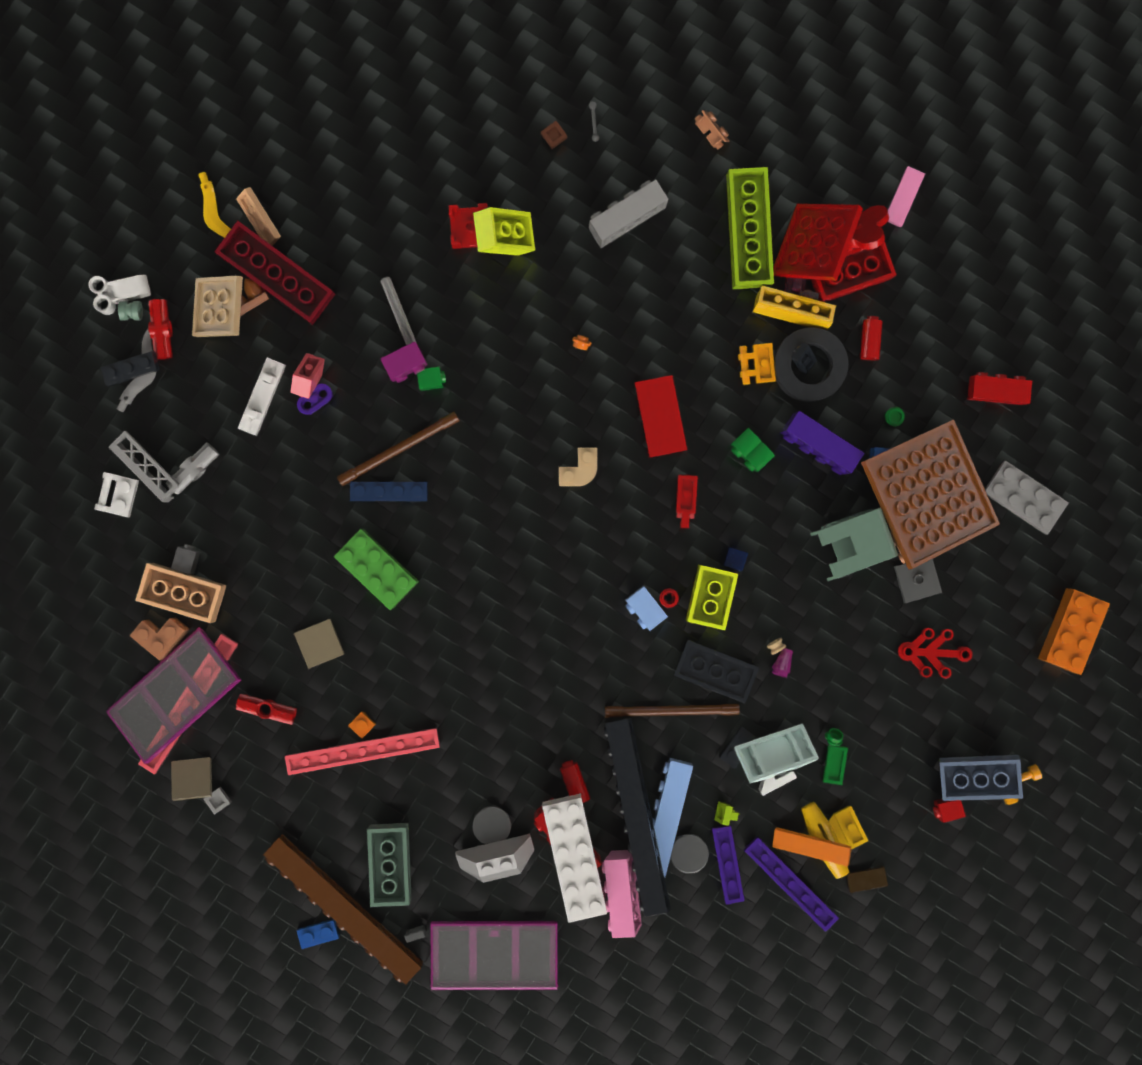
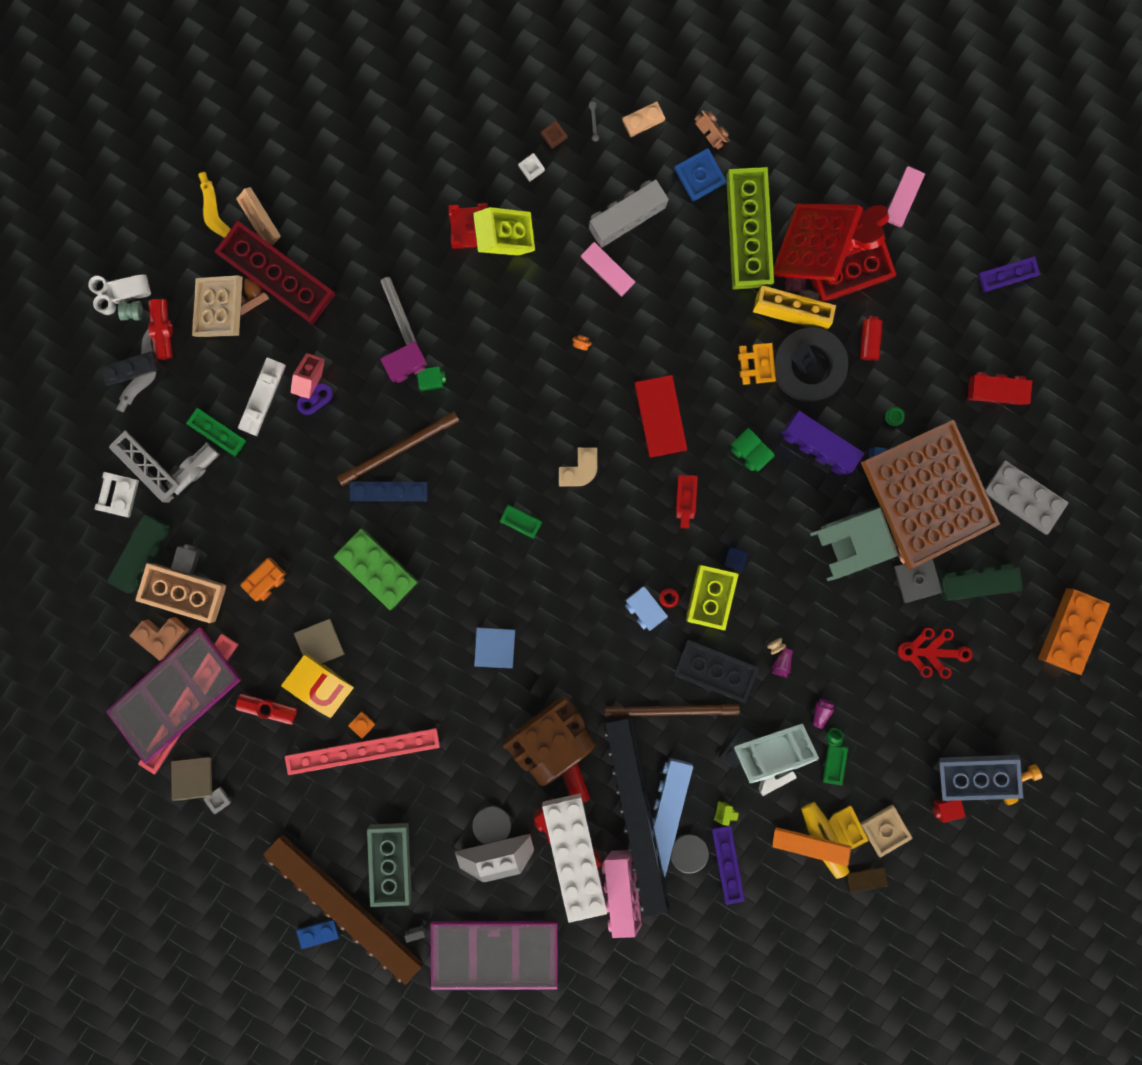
dark purple plate [744,836,839,932] -> none
none -> clear green brick [107,514,170,593]
none -> green plate [186,408,246,456]
none -> orange brick [240,558,286,601]
none -> yellow slope [281,654,354,718]
none -> medium blue tile [474,628,515,668]
none -> green tile [500,505,542,539]
none -> reddish brown brick [503,694,595,786]
none -> white plate [518,153,545,182]
none -> bright pink tile [581,242,635,297]
none -> light nougat plate [622,102,665,137]
none -> blue plate [674,148,727,202]
none -> magenta cone [812,699,835,729]
none -> tan plate [860,804,913,857]
none -> clear green brick [939,564,1023,601]
none -> dark purple plate [978,256,1040,292]

